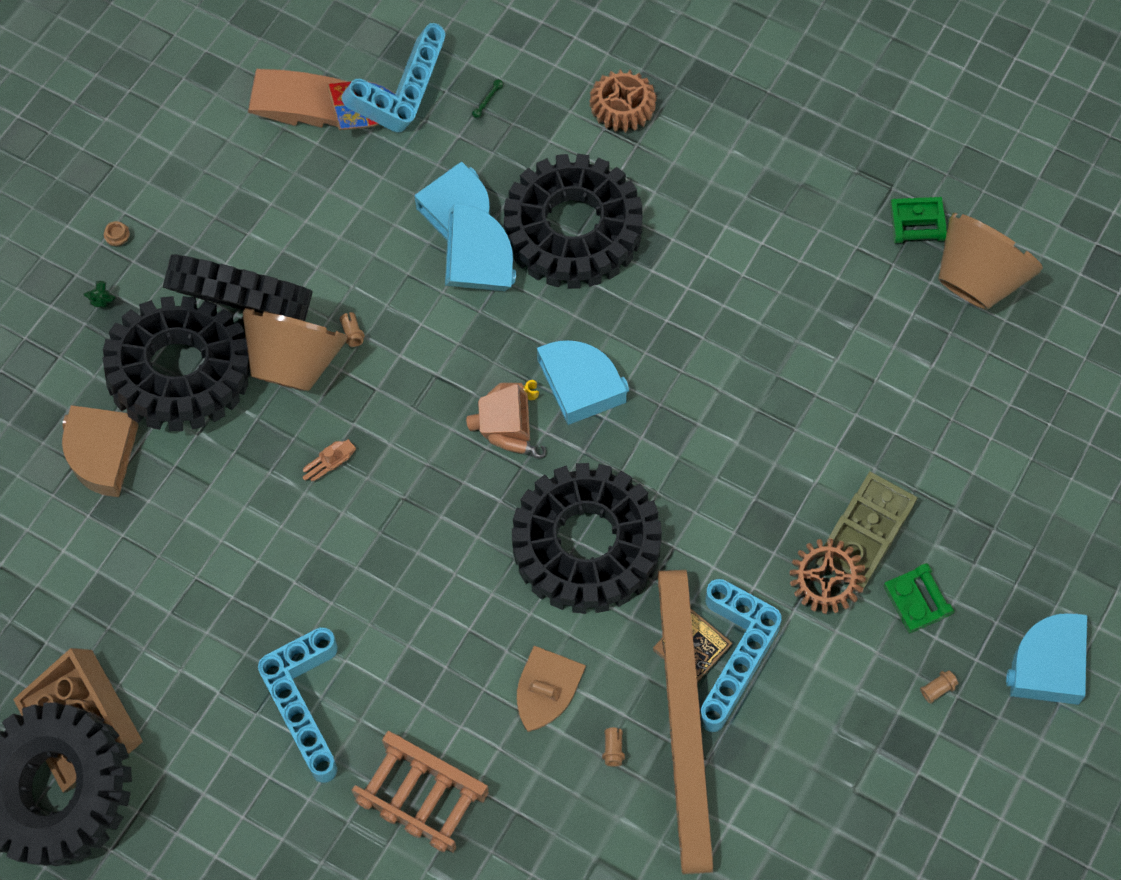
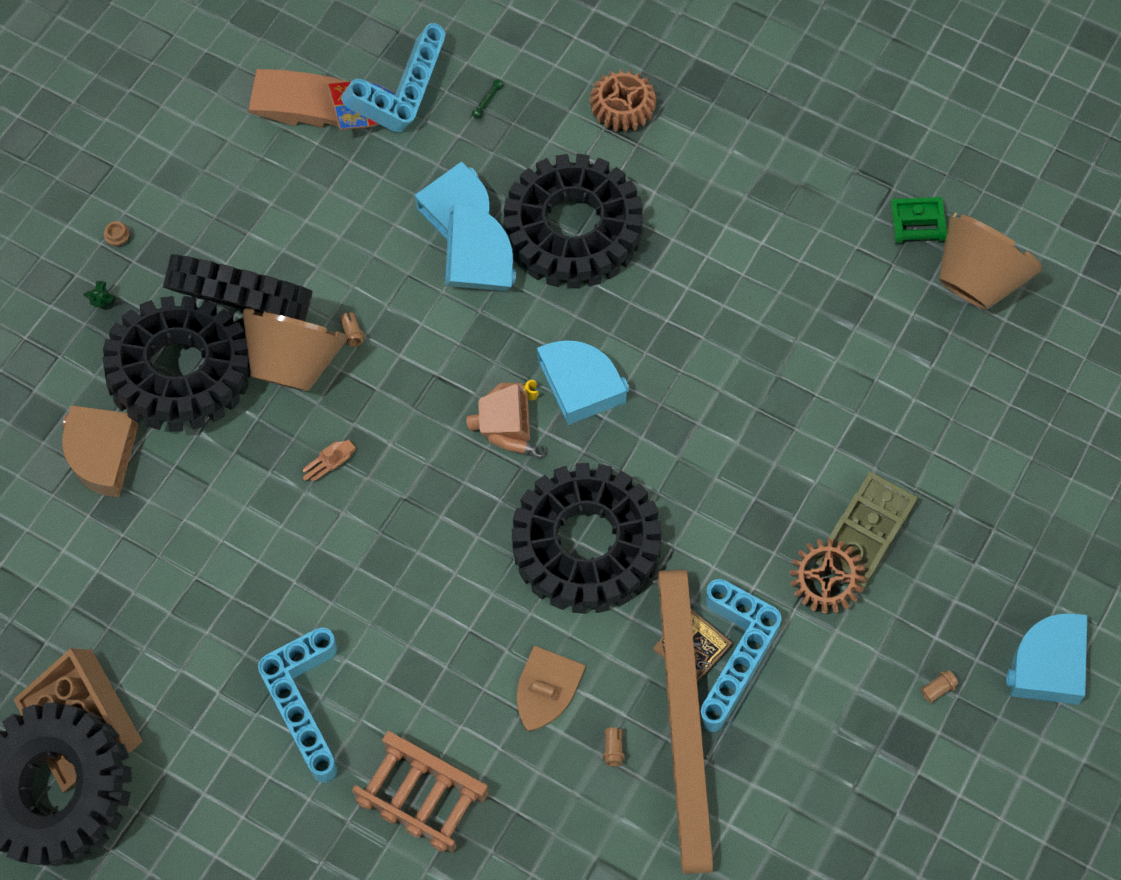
green plate [883,563,955,634] -> none

